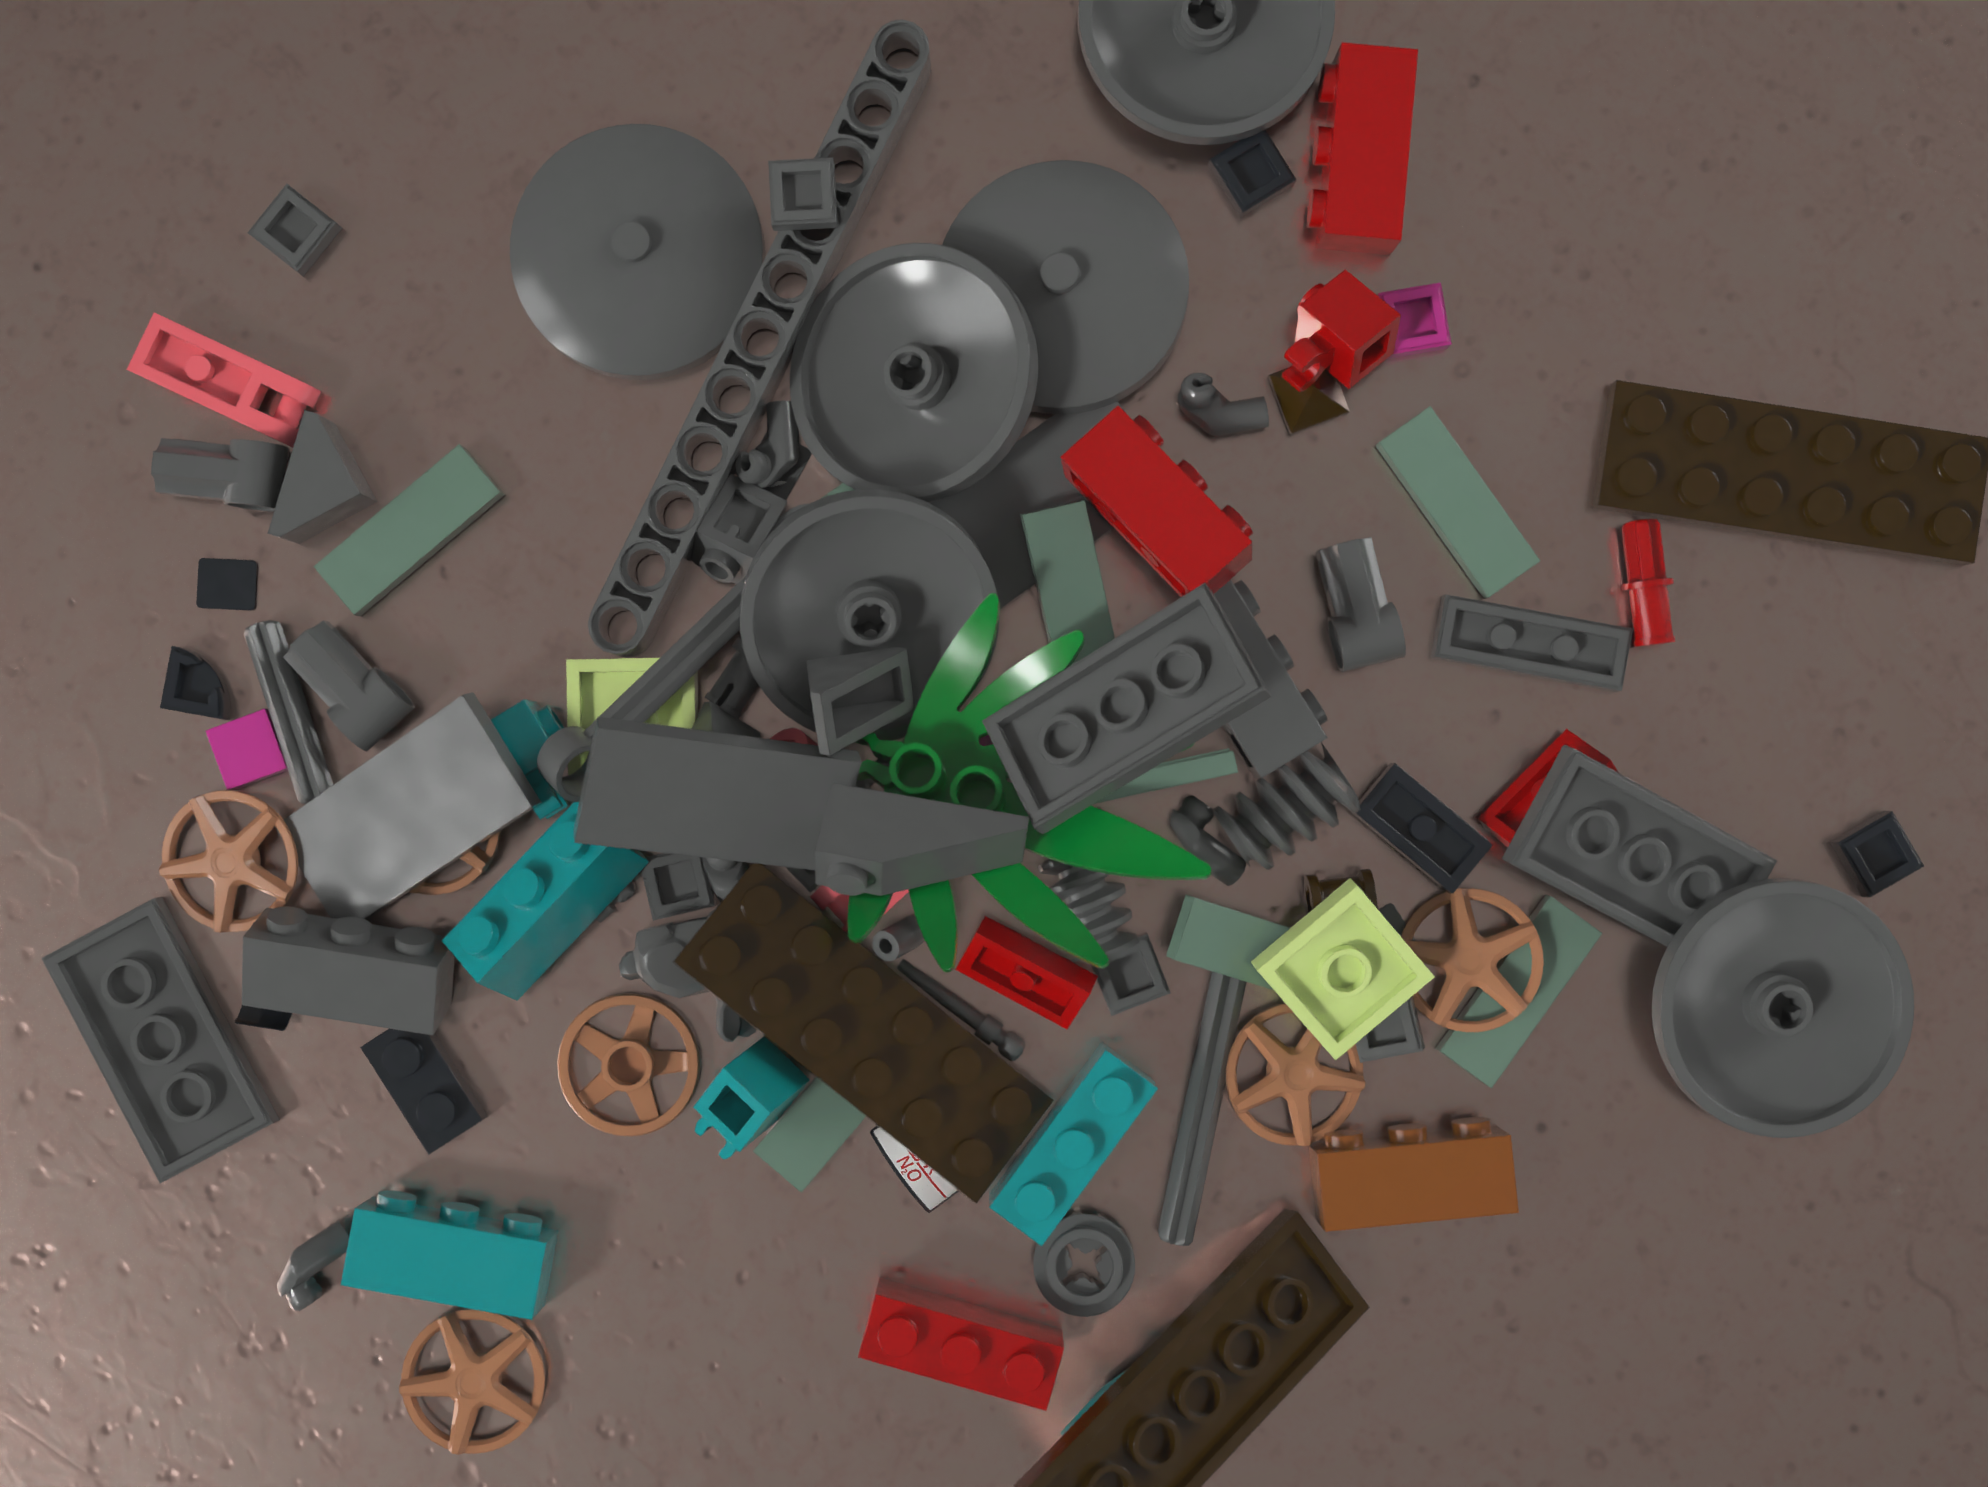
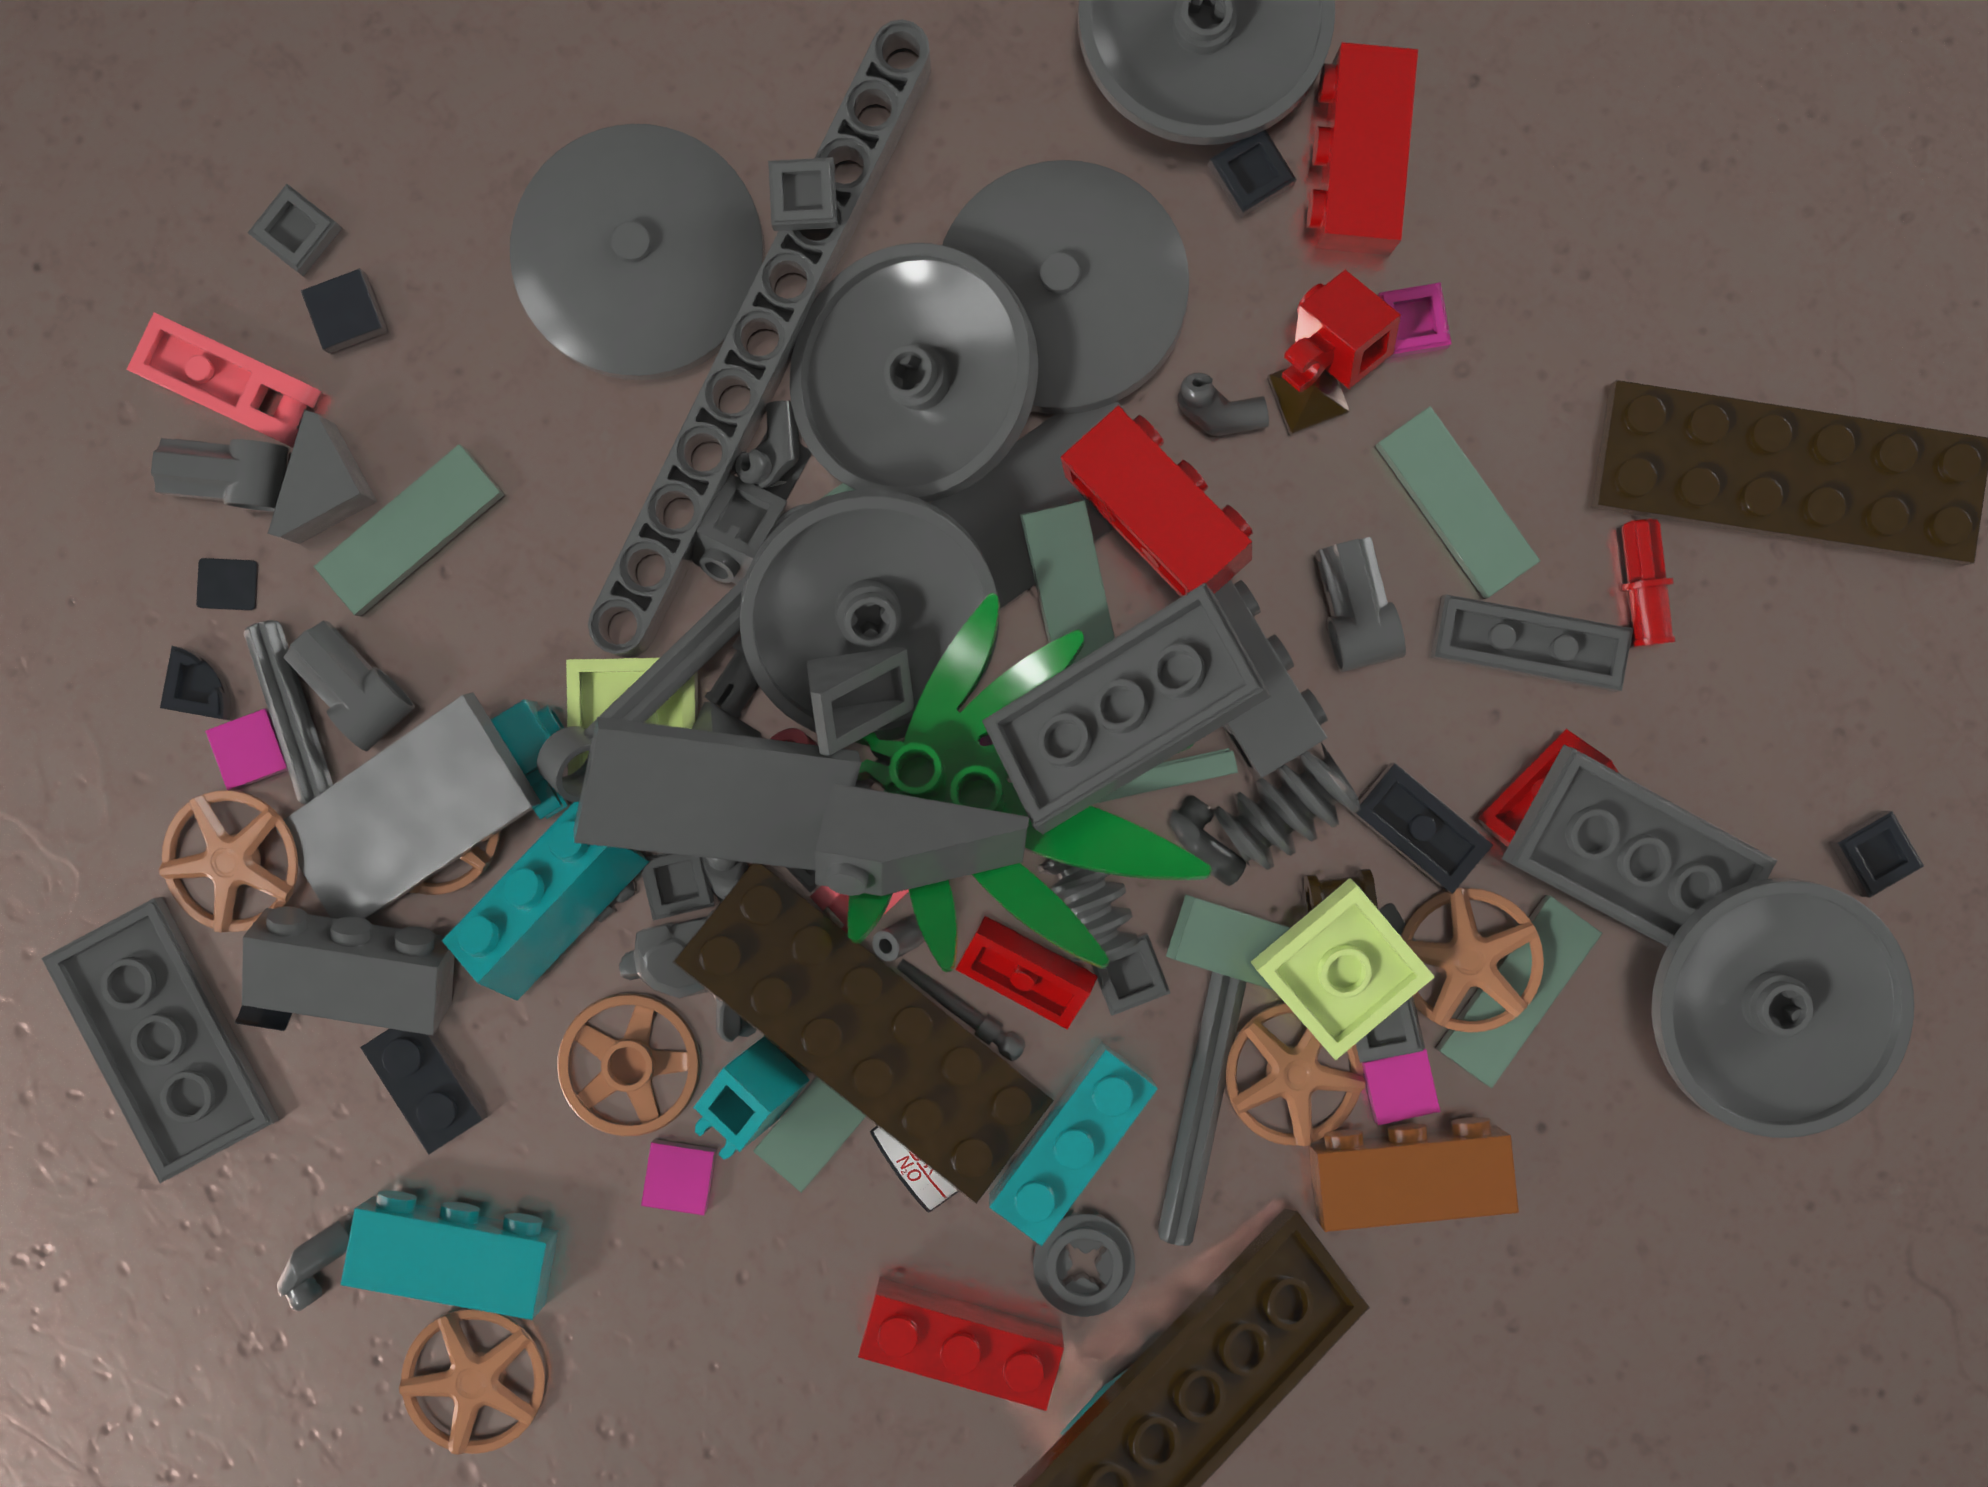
none -> black tile [301,268,388,354]
none -> dark pink tile [641,1139,717,1216]
none -> dark pink tile [1362,1048,1440,1126]

